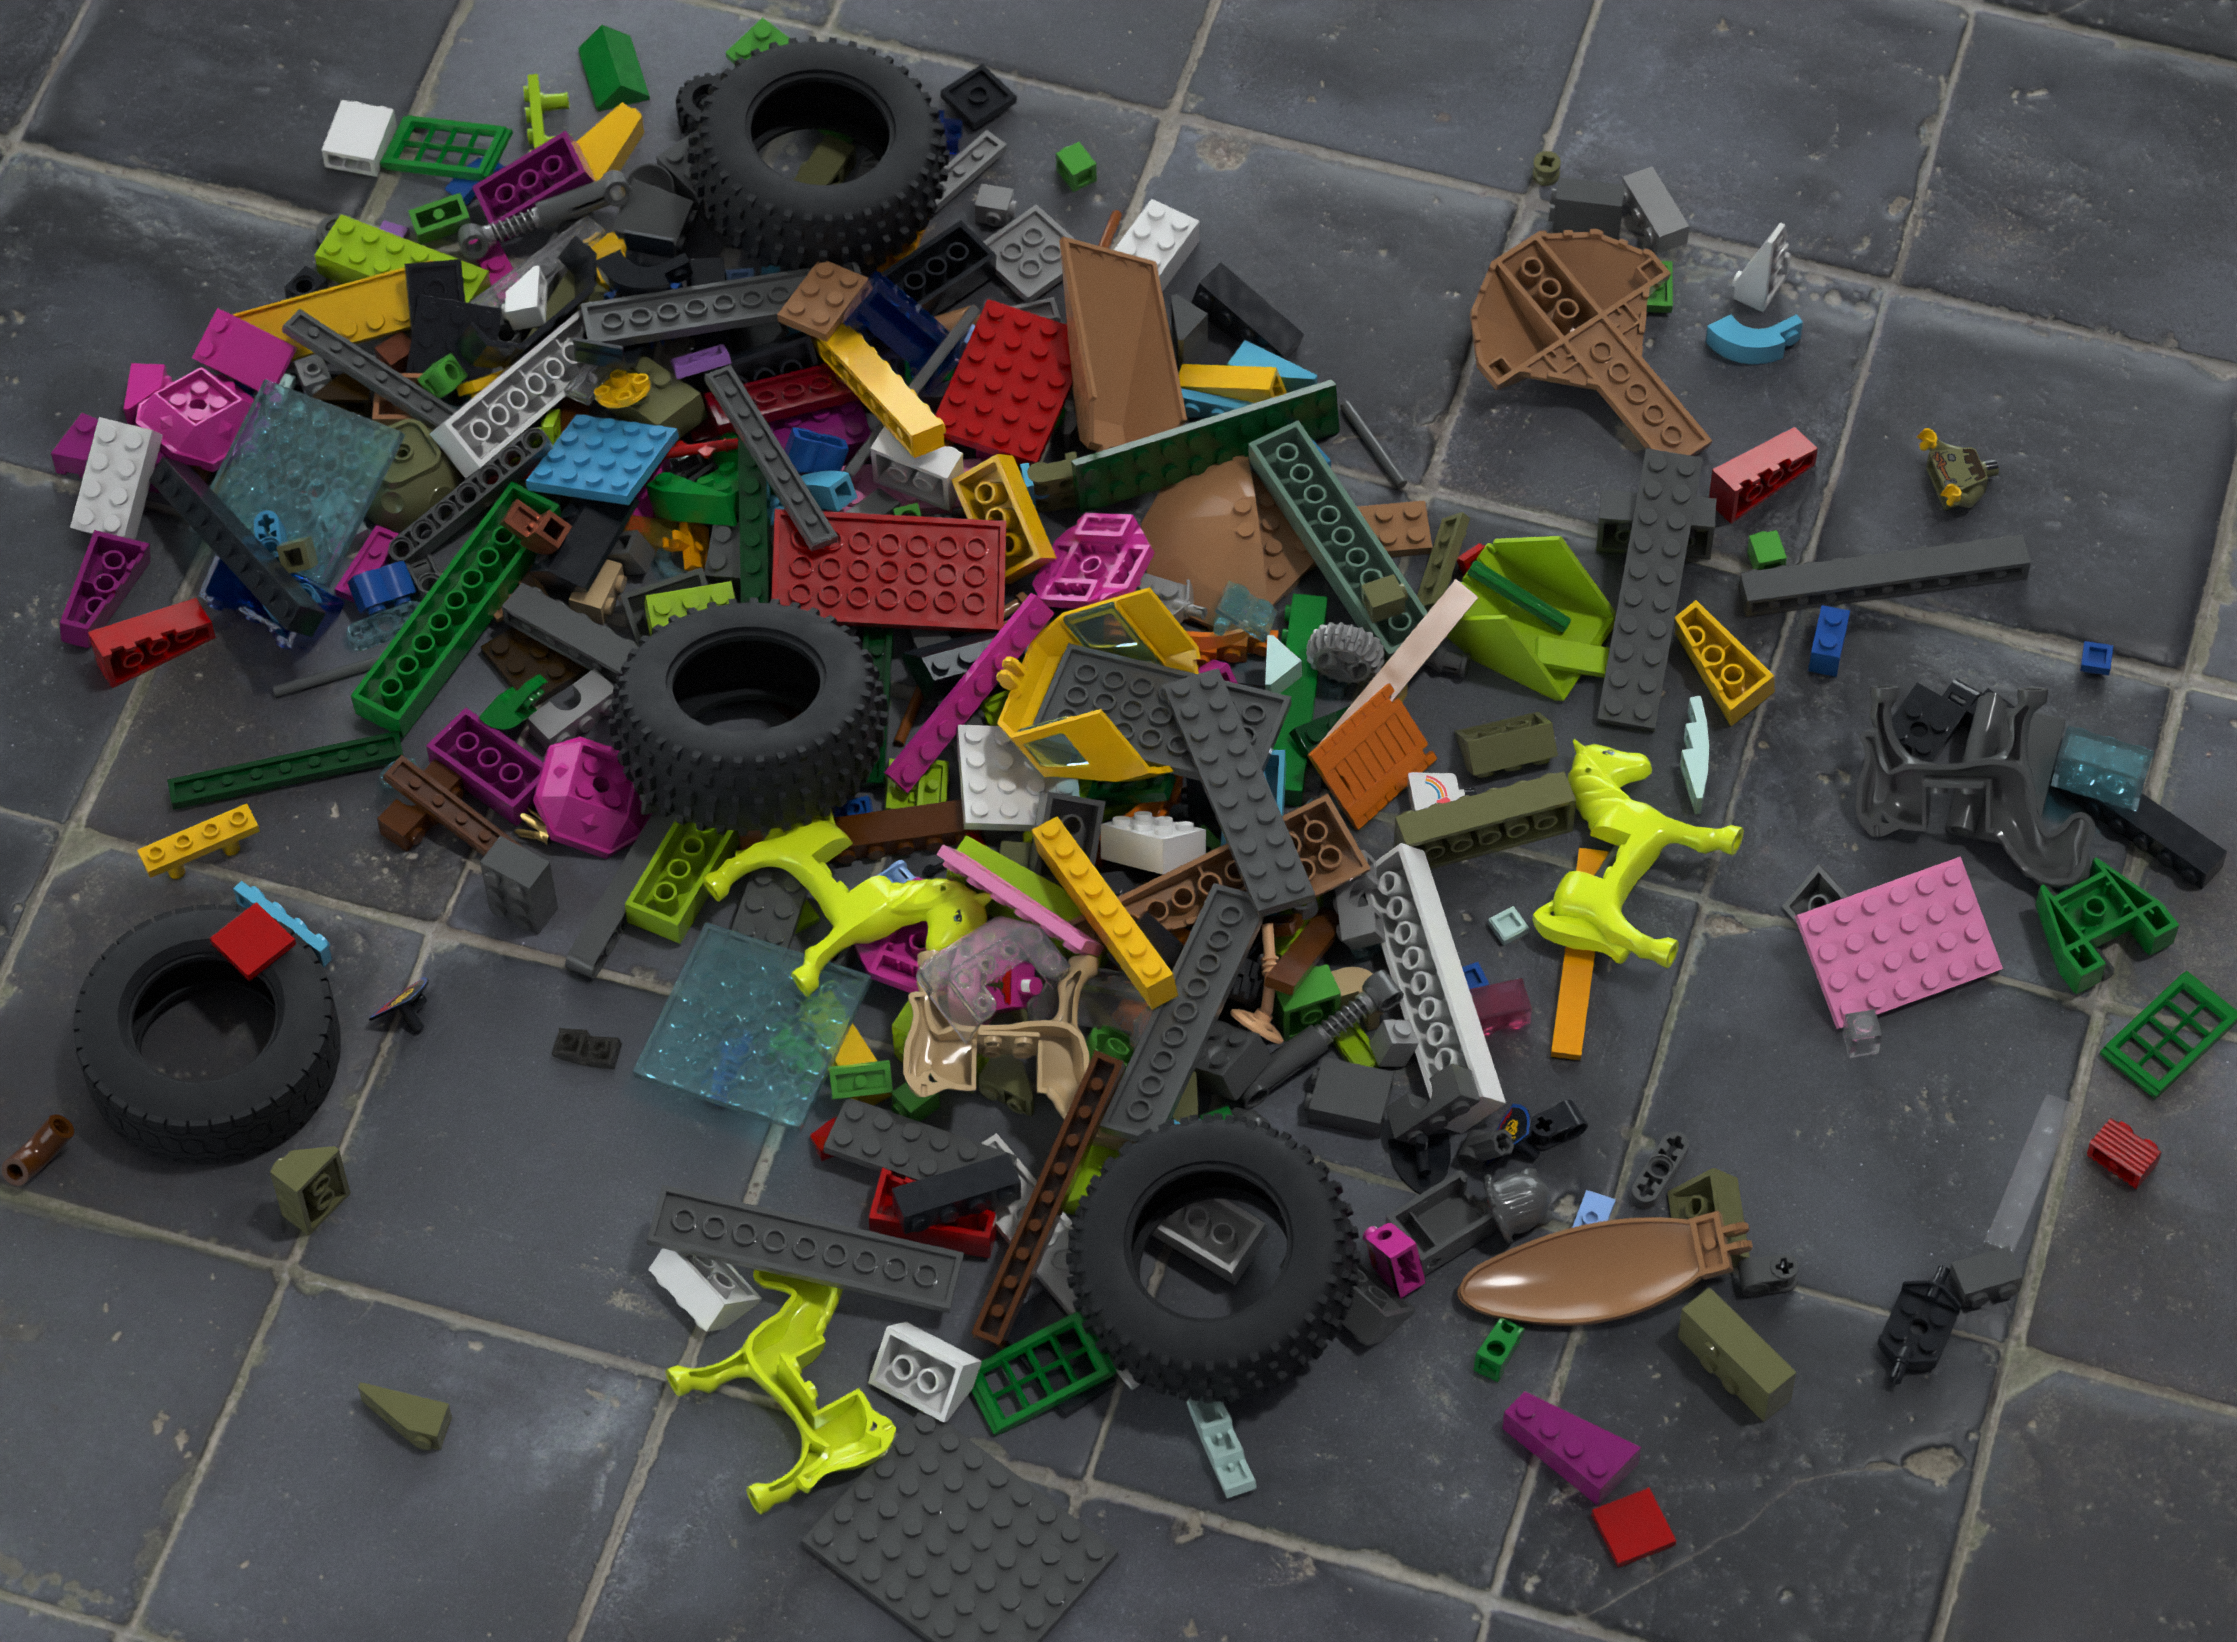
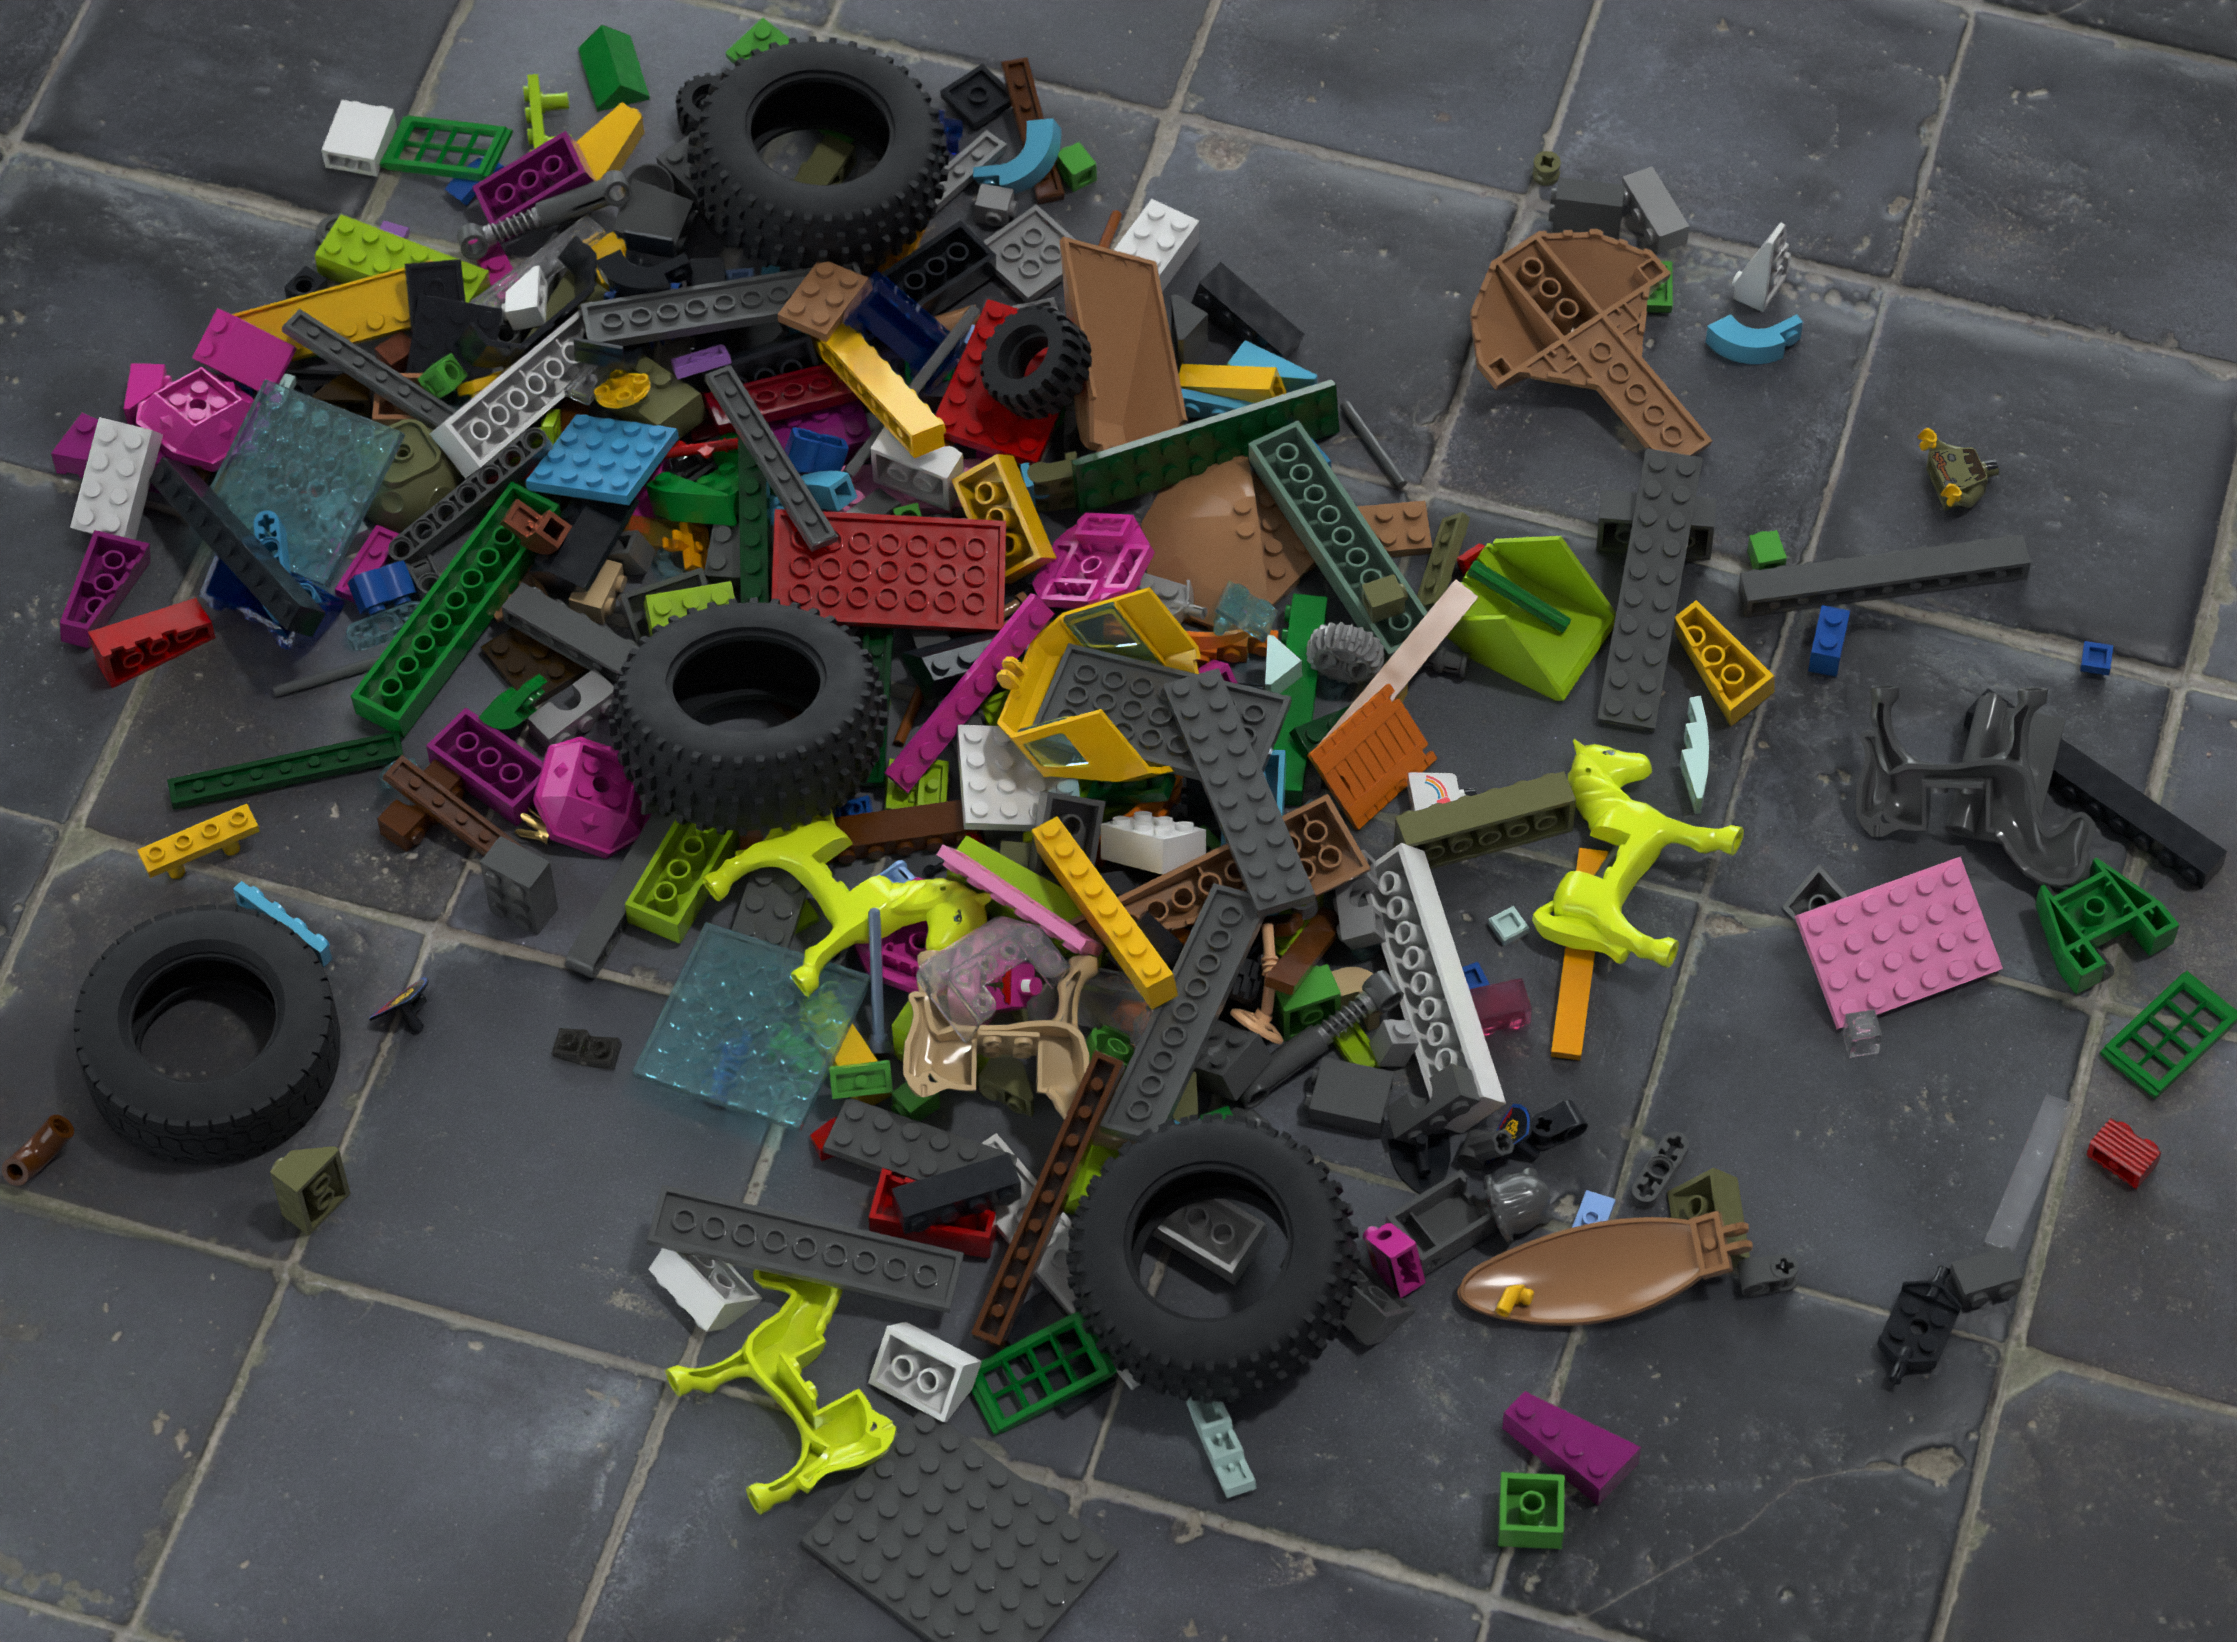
red tile [210,902,296,981] -> none
olive brick [276,536,319,573] -> none
light grey brick [294,354,332,403] -> none
olive slope [358,1382,452,1450] -> none
bright green brick [408,193,471,245] -> none
olive slope [1454,712,1558,778] -> none
green leg [1473,1318,1525,1382] -> none
lime tile [1535,636,1610,678] -> none
red tile [1591,1488,1676,1568] -> none
olive brick [1678,1287,1797,1422] -> none
red wedge [1709,427,1818,524] -> none
black hinge [1863,678,1982,763] -> none
clear light blue brick [2051,726,2155,811] -> none
none -> sand blue piece [867,908,891,1053]
none -> medium azure arch [973,118,1061,194]
none -> black tyre [980,305,1092,420]
none -> reddish brown tile [1001,57,1065,204]
none -> yellow arm [1495,1284,1534,1317]
none -> bright green brick [1498,1472,1565,1549]

